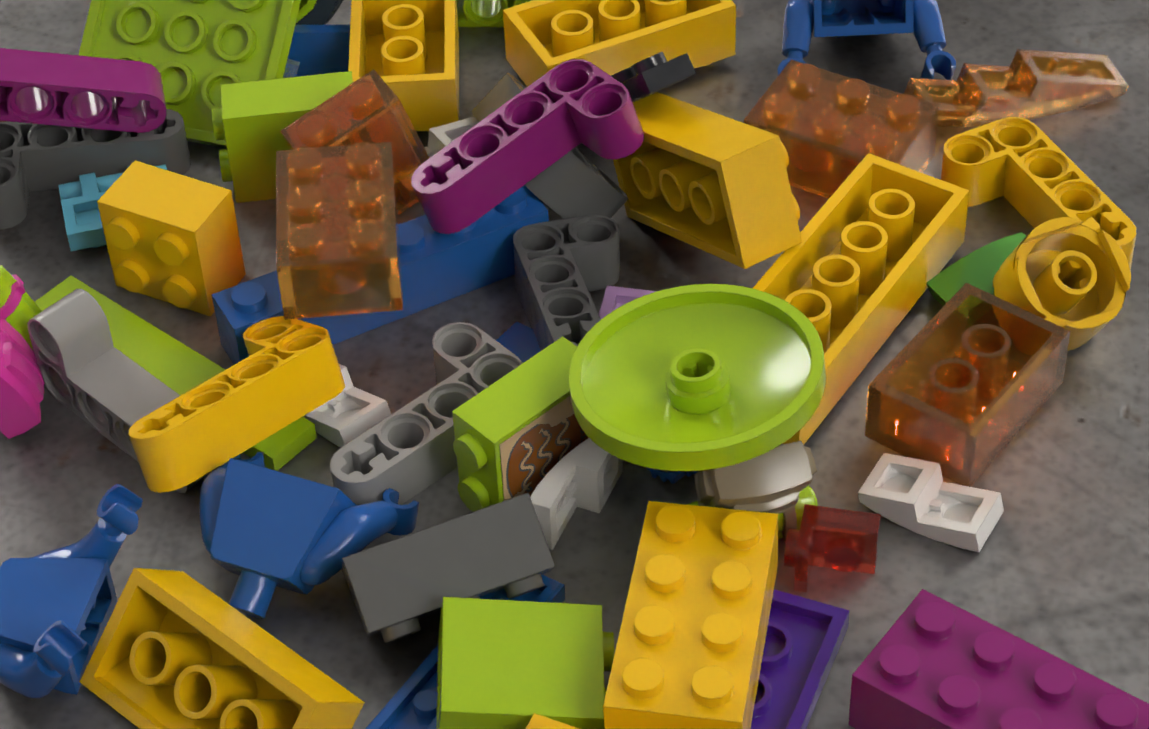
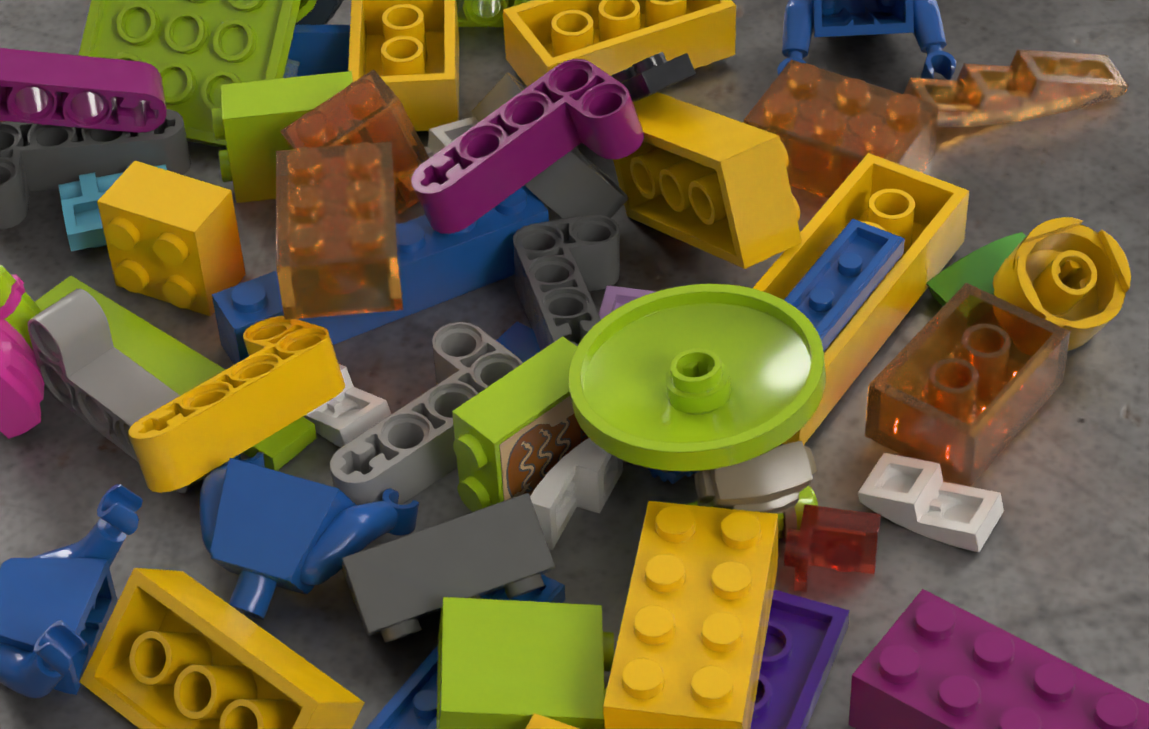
yellow beam [941,117,1136,270] -> none
none -> blue tile [784,219,905,351]

